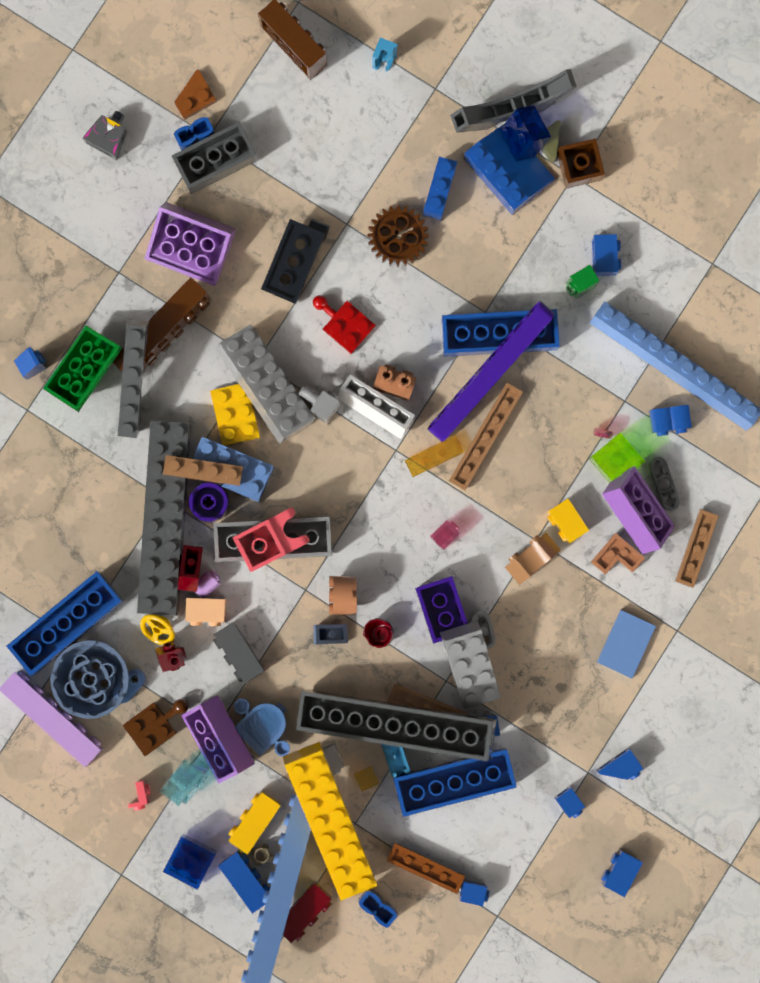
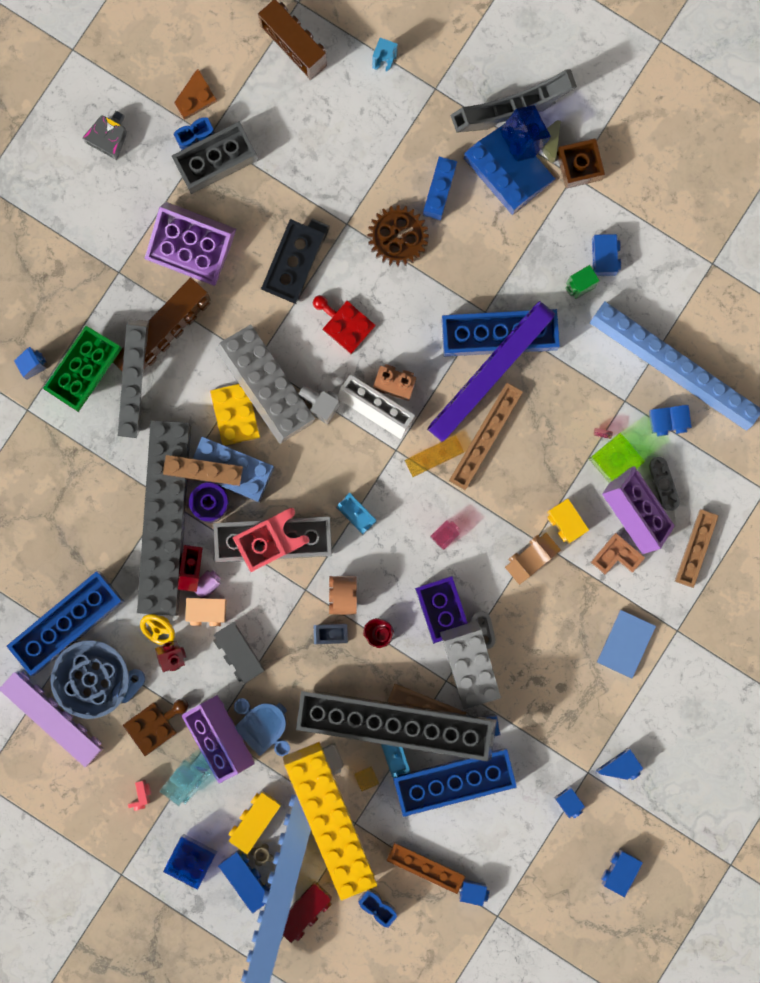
none -> dark azure hinge [336,493,377,534]

